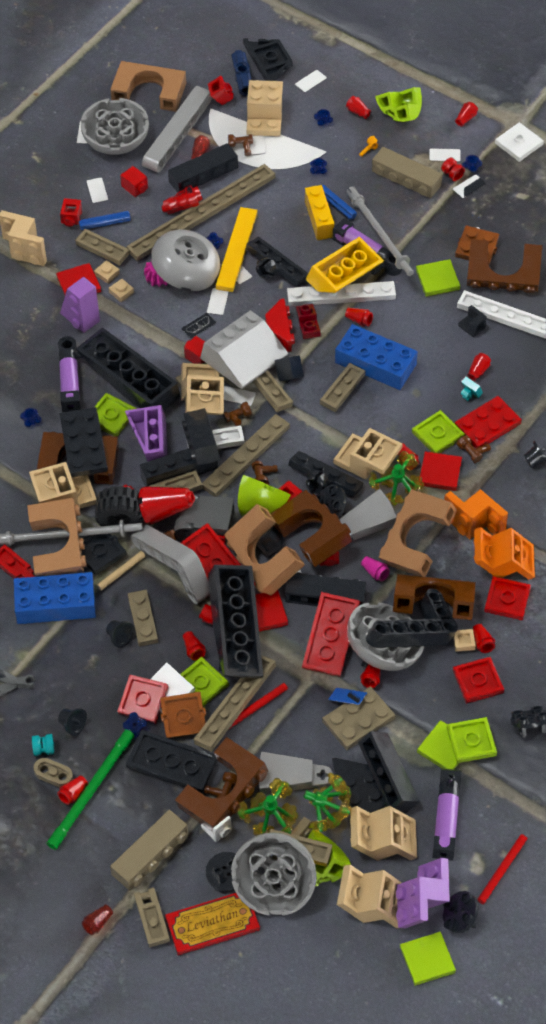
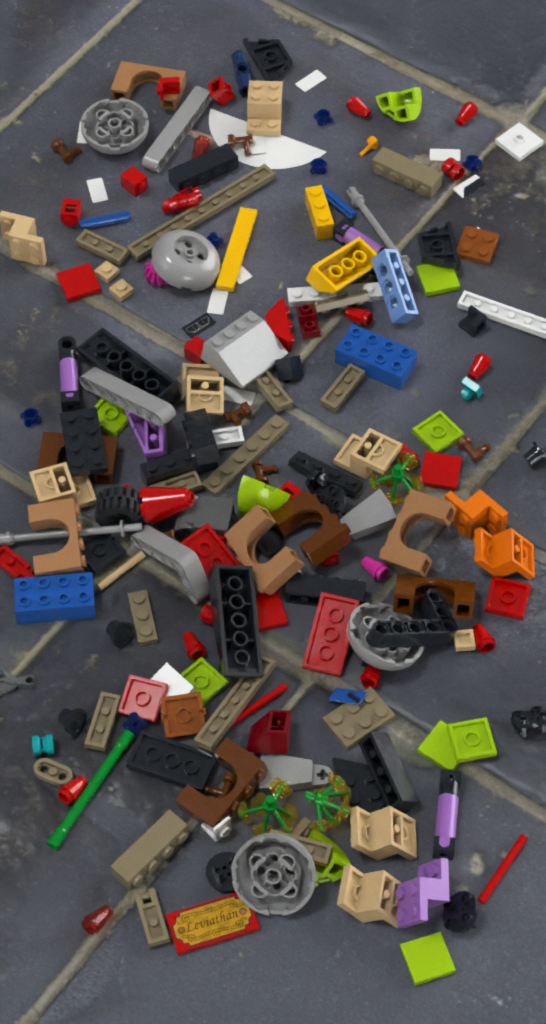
medium lavender wedge [60,277,100,333] -> none
black plate [246,237,308,287] -> none
red tile [452,656,504,704] -> none
red plate [455,396,522,449] -> none
reddish brown arch [467,239,543,293] -> none
none -> reddish brown piece [51,138,82,163]
none -> light grey beam [79,367,176,427]
none -> dark tan plate [84,691,121,752]
none -> red bracket [156,77,181,101]
none -> dark red slope [247,710,291,755]
none -> dark tan plate [314,289,370,314]
none -> medium blue brick [371,249,419,324]
none -> black wing [417,222,459,270]

